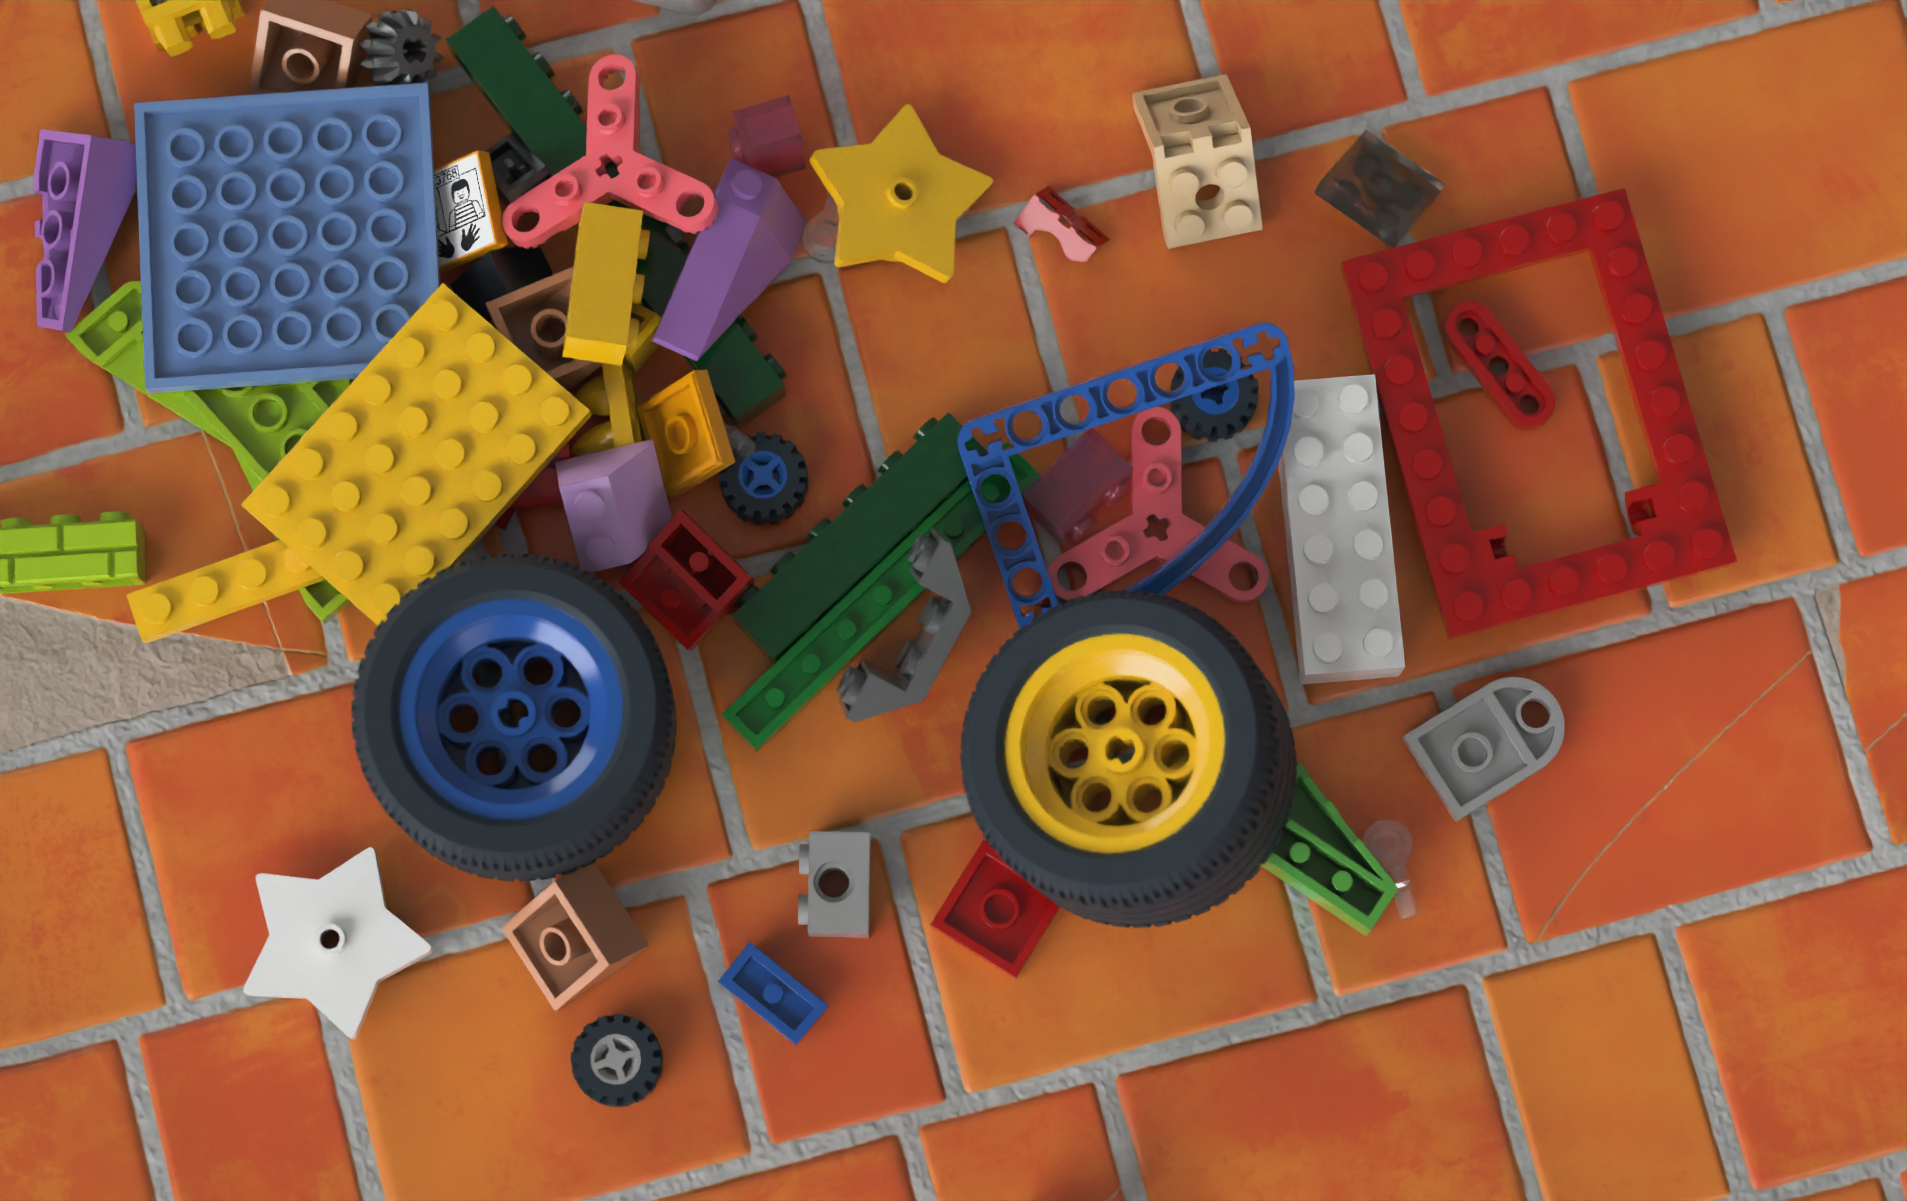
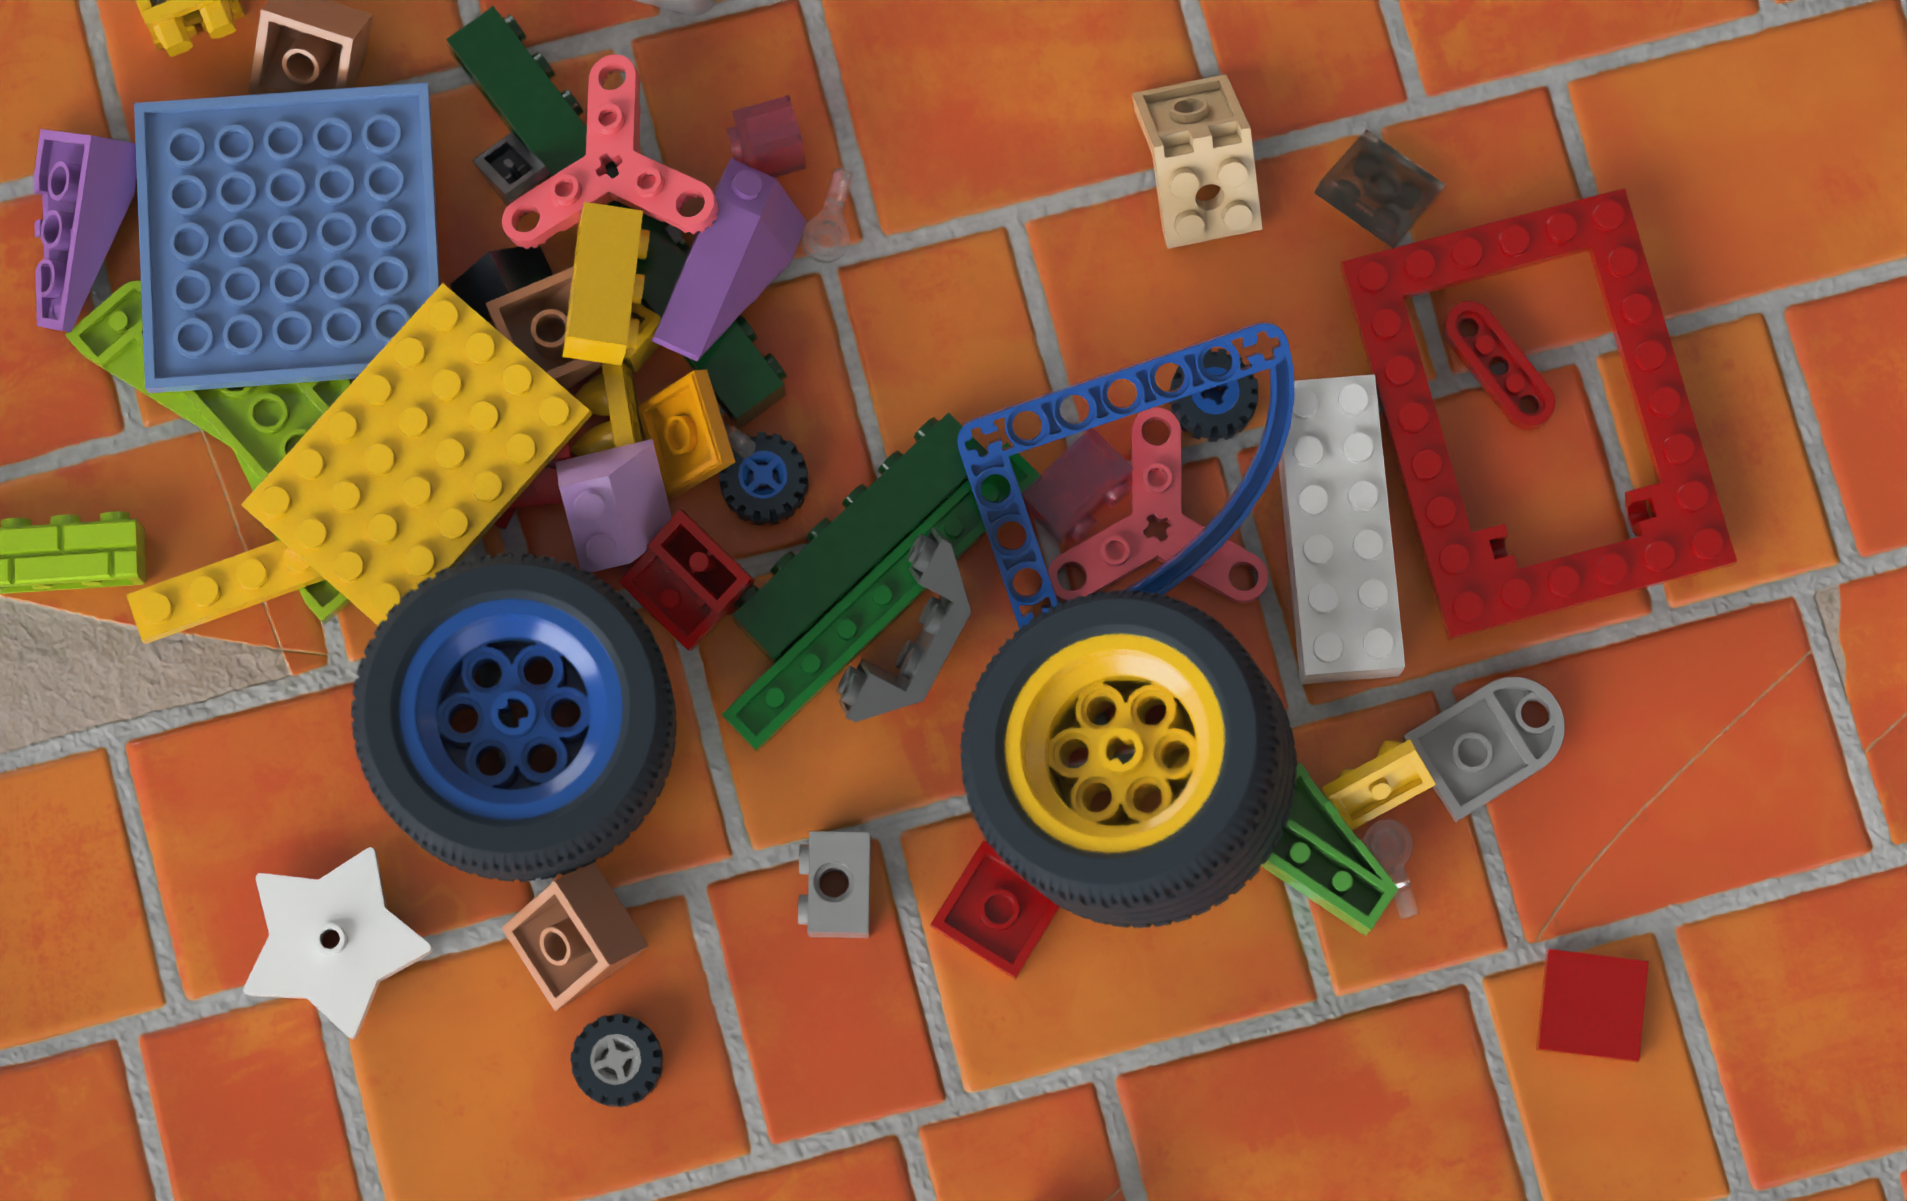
dark grey gear [359,9,444,86] -> none
tile [435,150,508,275] -> none
blue plate [718,942,828,1046] -> none
yellow plate [809,104,993,283] -> none
piece [1014,186,1110,263] -> none
none -> yellow tile [1322,739,1436,830]
none -> red tile [1536,949,1649,1063]

